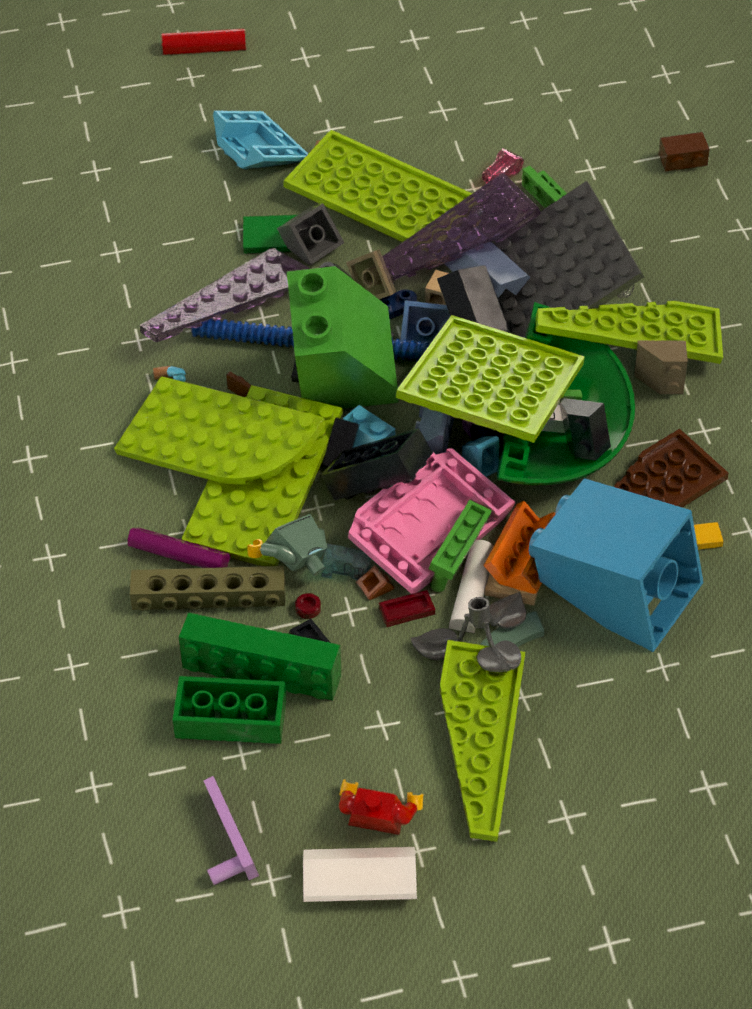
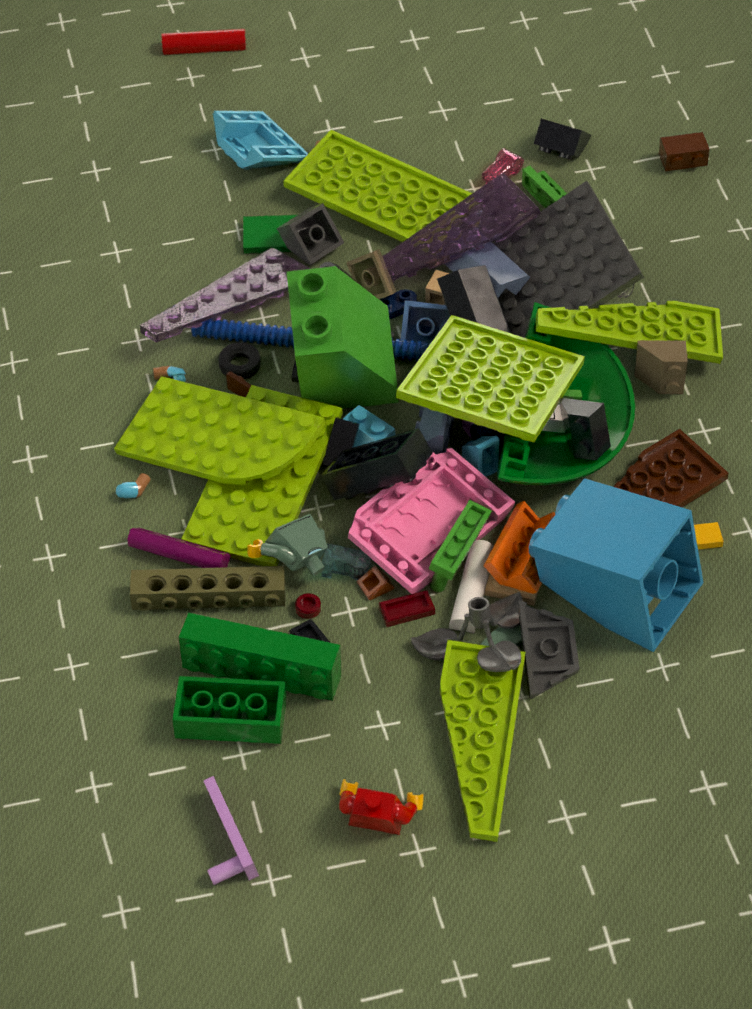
white slope [303,847,417,902] -> none
none -> medium azure arm [116,473,151,498]
none -> black tyre [218,342,261,379]
none -> dark grey wing [517,601,580,699]
none -> black slope [533,118,591,160]

